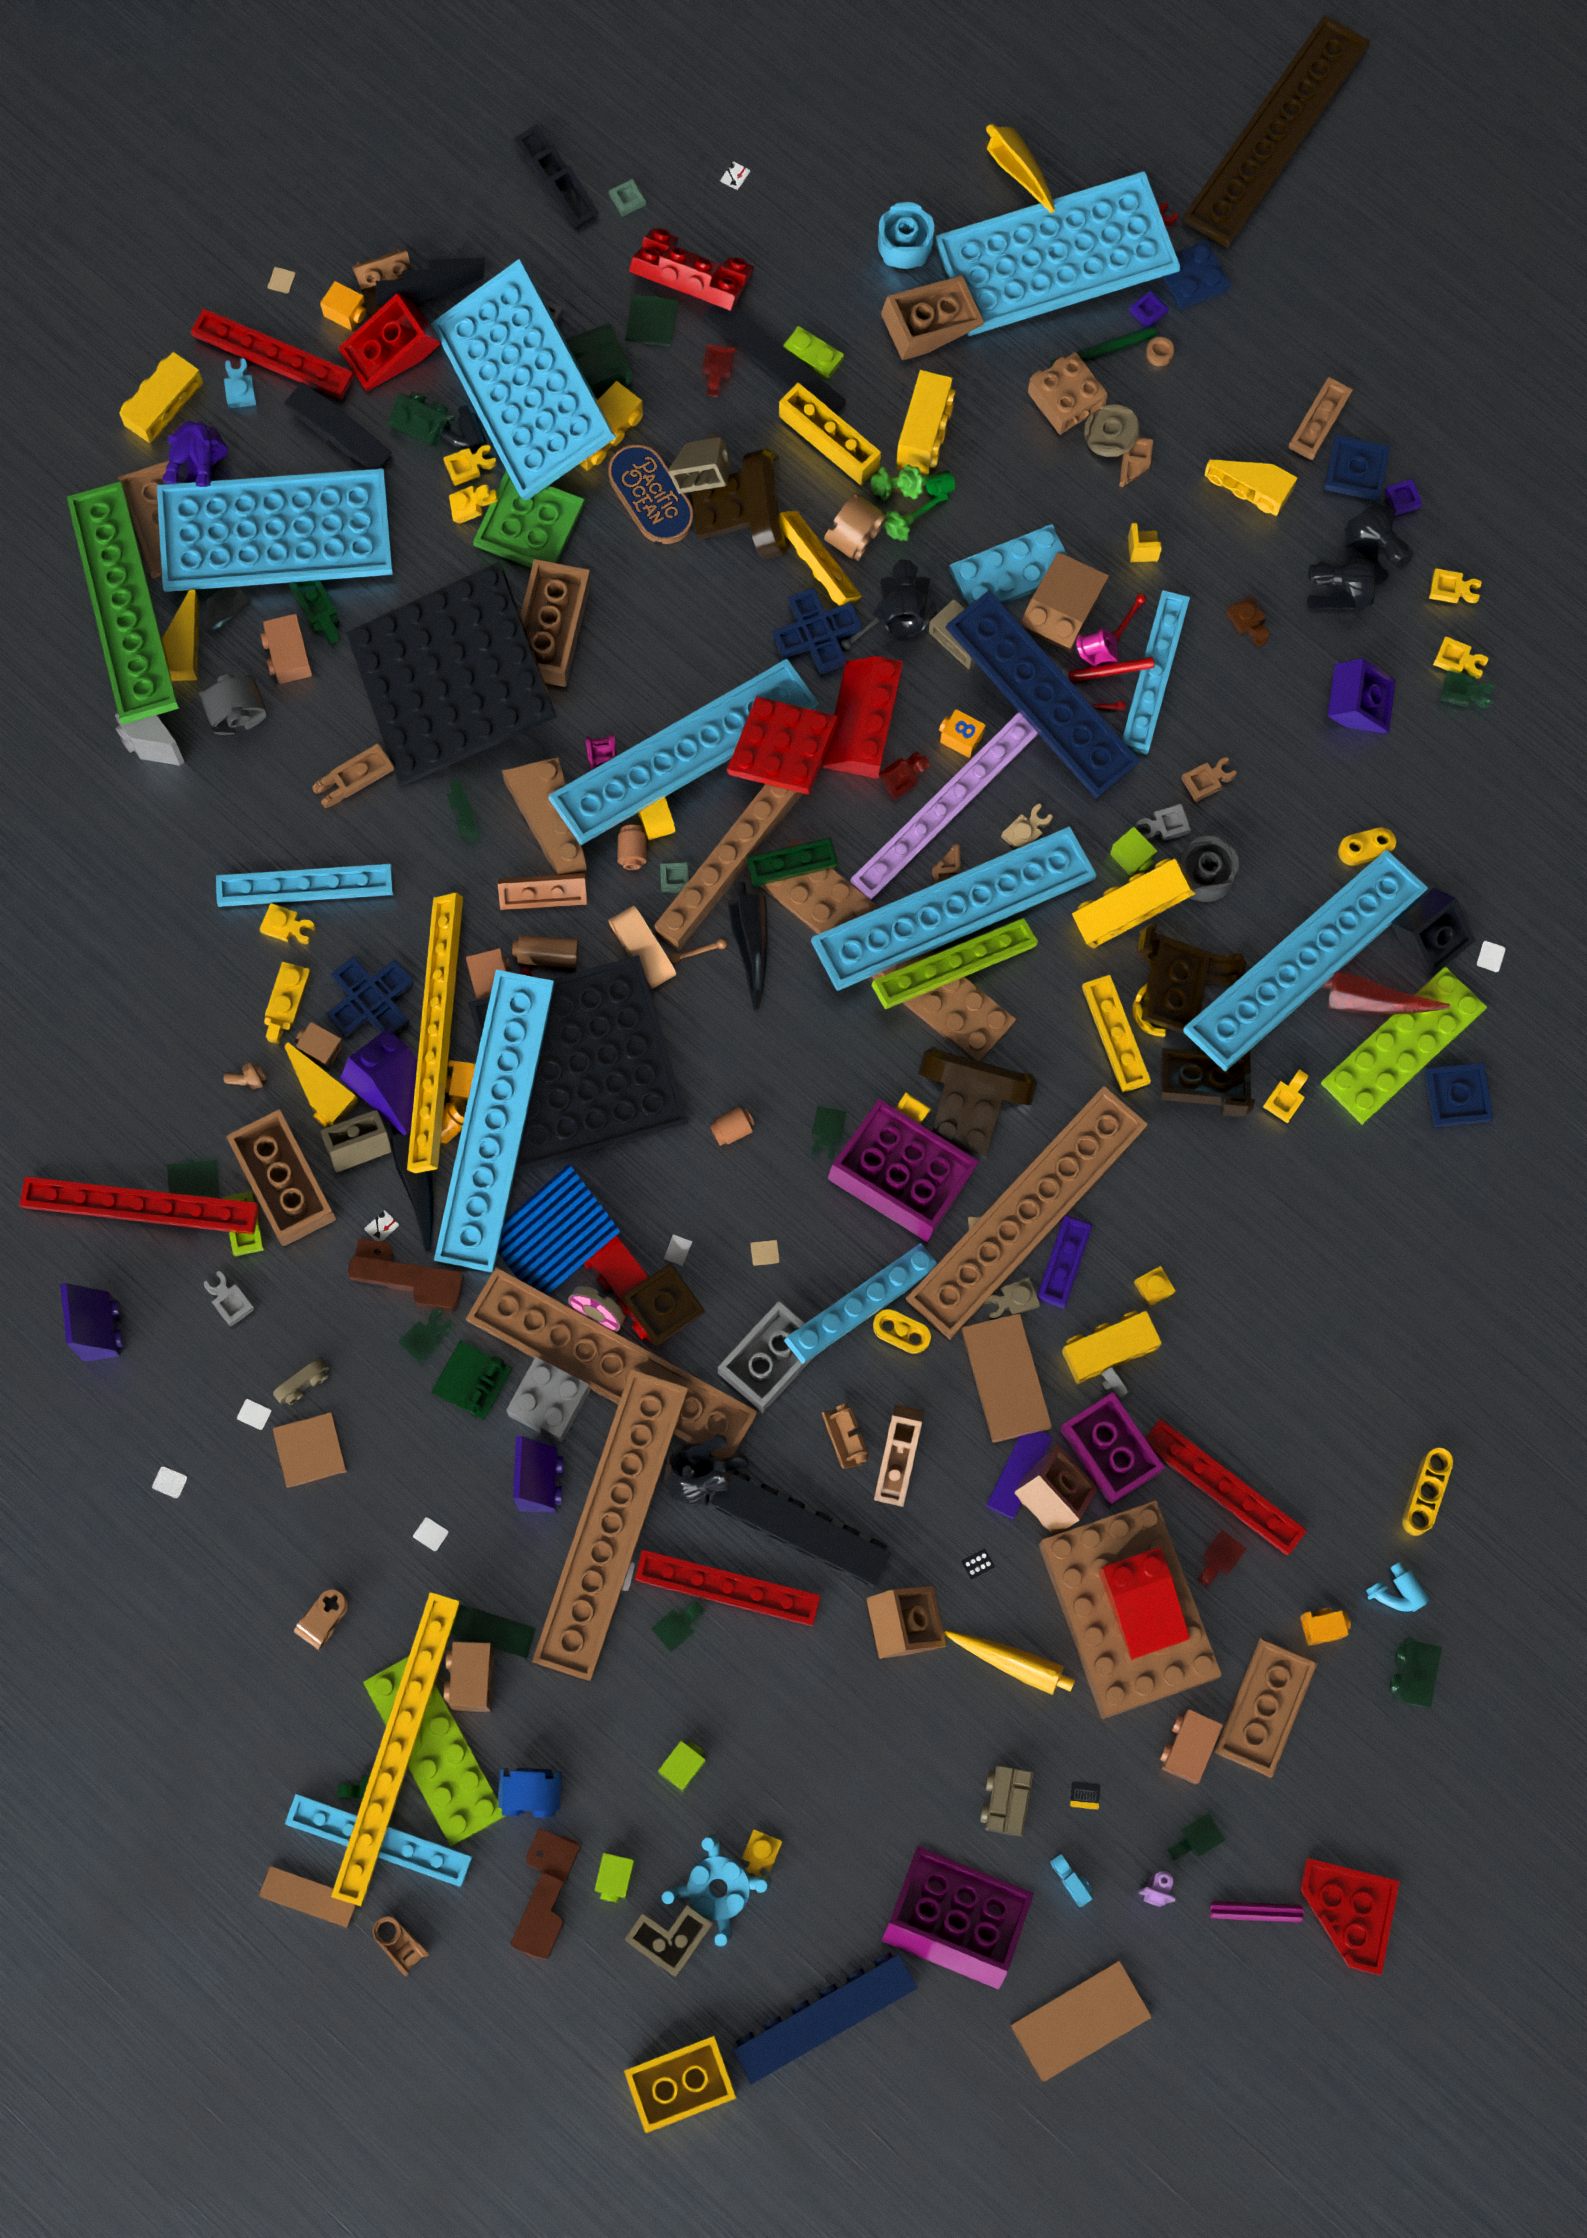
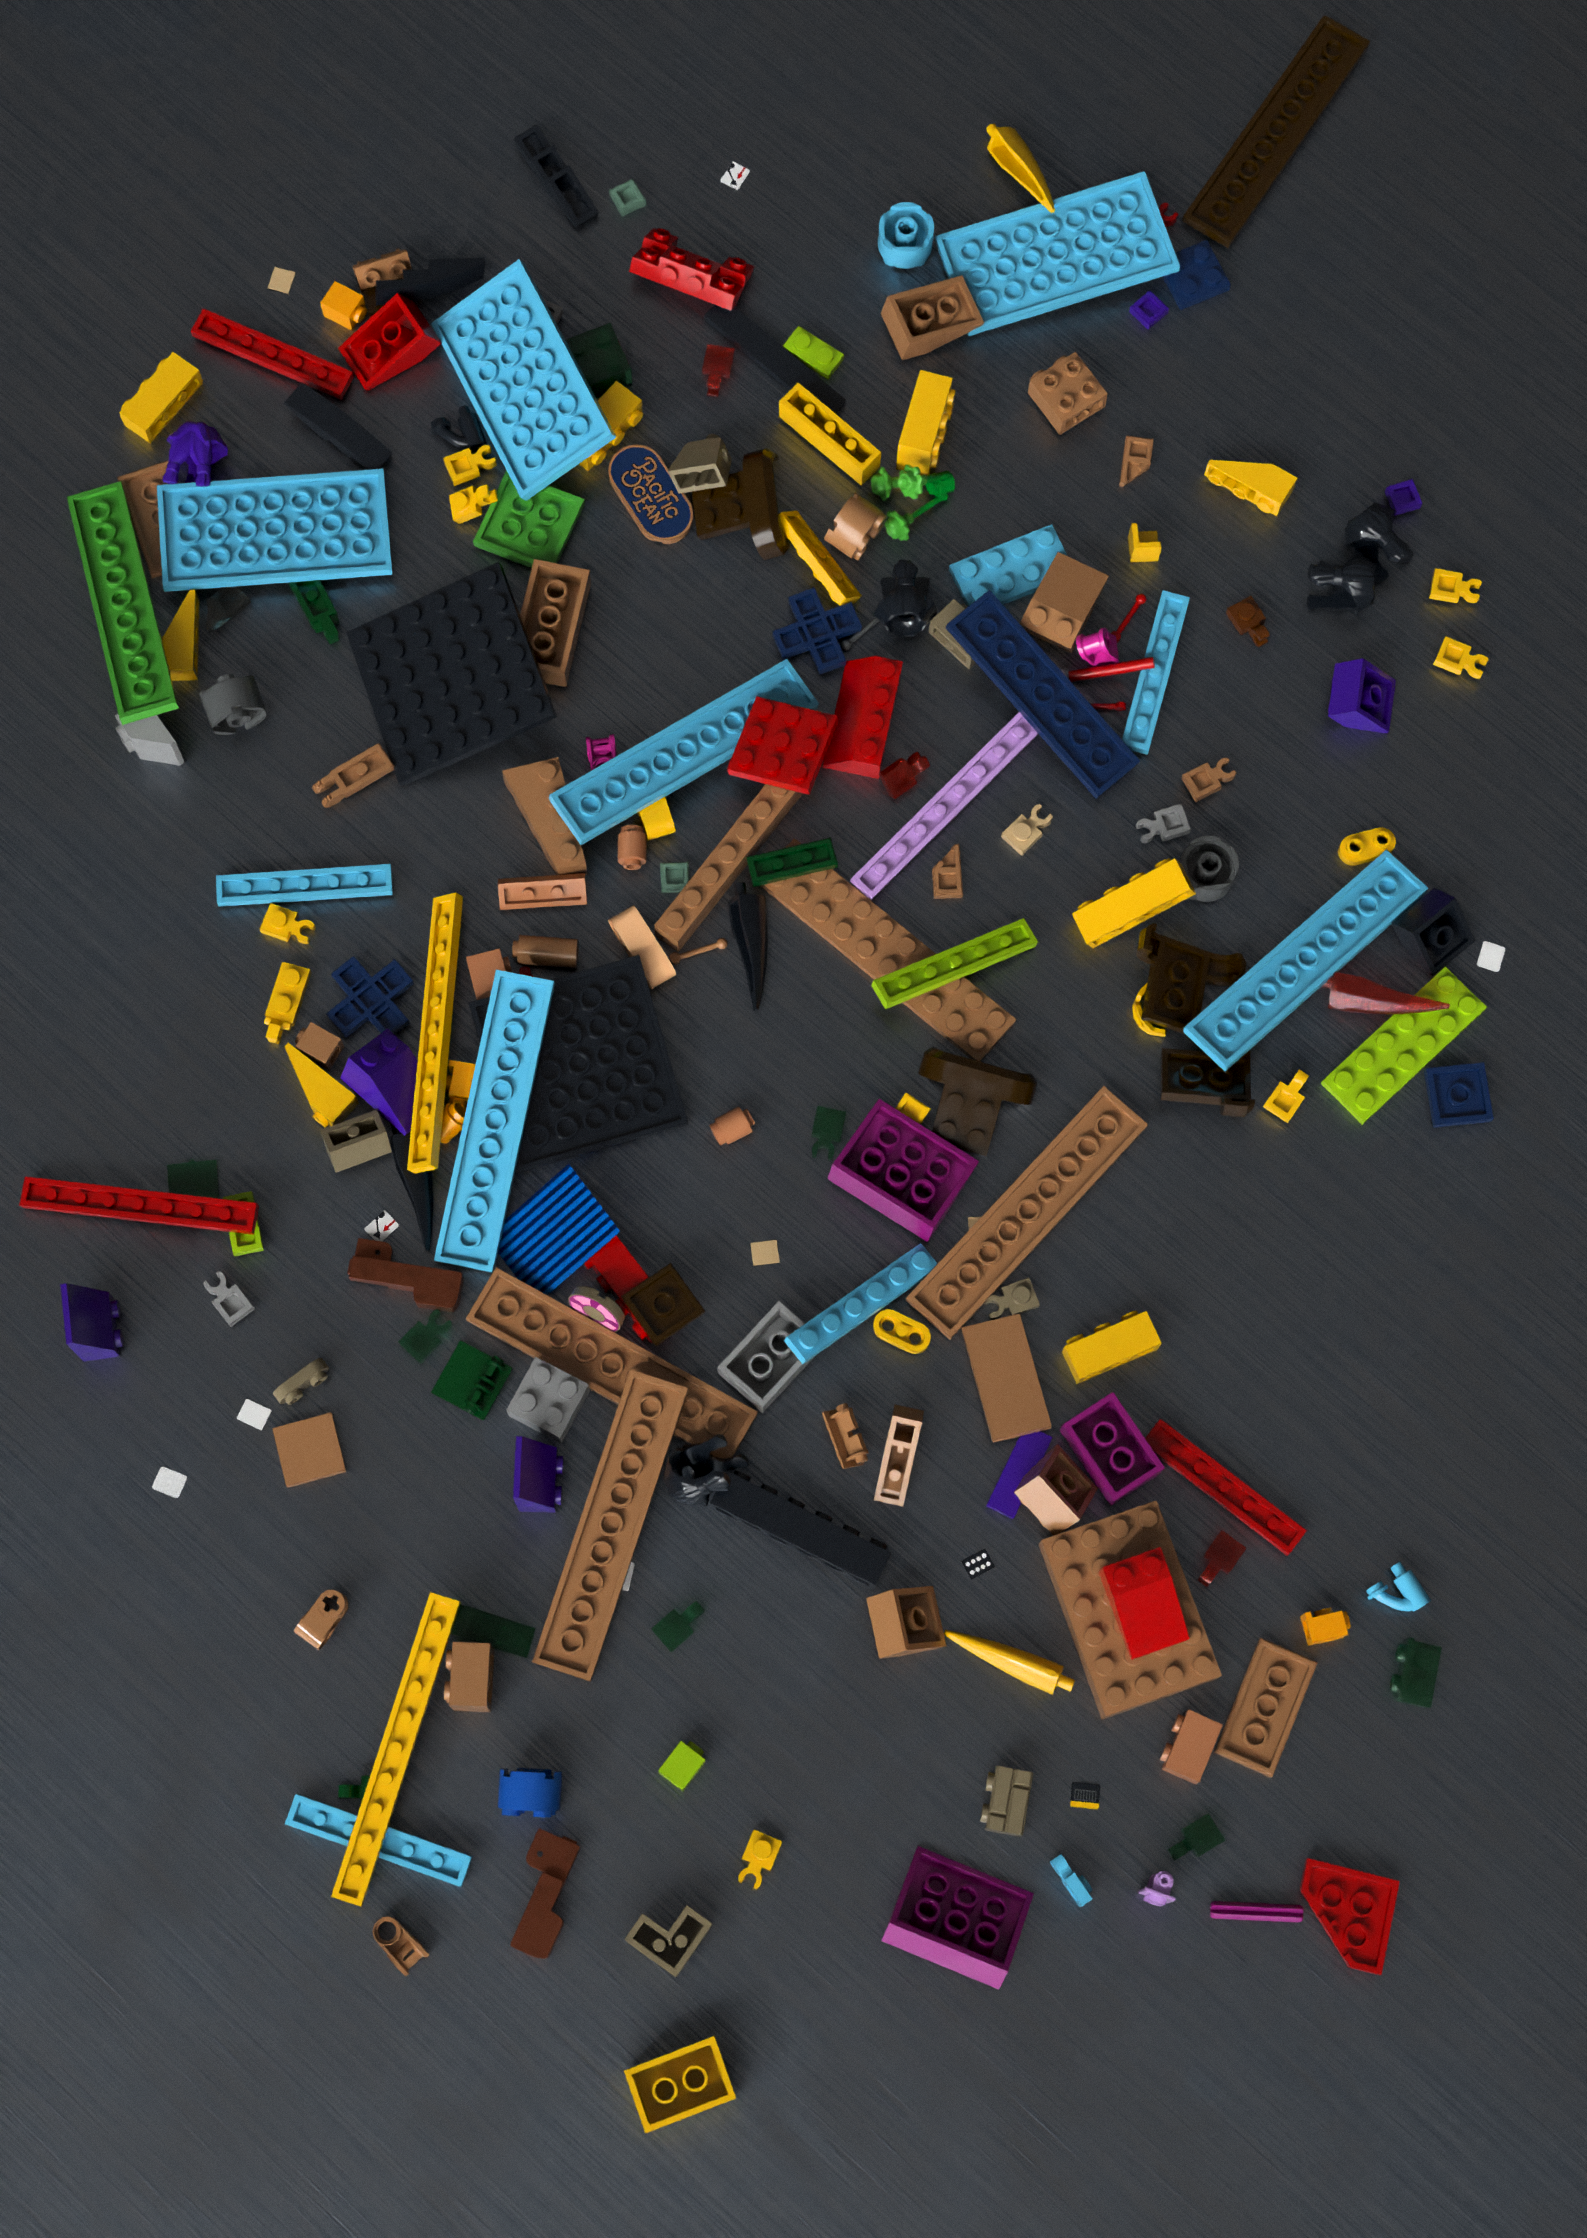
medium azure plate [224,358,256,409] -> none
medium nougat plate [224,1061,266,1090] -> none
medium nougat brick [226,1109,336,1247] -> none
medium nougat tile [259,1866,357,1928] -> none
nougat brick [260,614,312,684] -> none
lime plate [363,1656,506,1847] -> none
clear green bracket [387,391,456,446] -> none
white sticker [413,1517,449,1551] -> none
clear green plate [447,779,480,844] -> none
lime brick [594,1853,635,1903] -> none
clear green piece [626,295,678,346] -> none
red plate [634,1550,821,1627] -> none
medium azure plate [662,1834,772,1946] -> none
white sticker [664,1234,692,1266] -> none
dark blue brick [733,1952,918,2085] -> none
medium azure plate [811,826,1097,991] -> none
light orange brick [939,709,986,758] -> none
medium nougat tile [1010,1961,1152,2082] -> none
dark purple tile [1037,1215,1093,1309] -> none
dark green bar [1050,326,1157,367] -> none
yellow plate [1082,975,1151,1093] -> none
dark tan tile [1084,404,1140,457] -> none
light grey plate [1102,1367,1132,1400] -> none
lime brick [1110,827,1157,877] -> none
yellow plate [1134,1266,1176,1307] -> none
medium nougat tile [1146,337,1175,366] -> none
medium nougat plate [1288,377,1353,460] -> none
dark blue plate [1324,435,1390,501] -> none
yellow beam [1402,1448,1453,1536] -> none
clear green plate [1440,670,1494,708] -> none

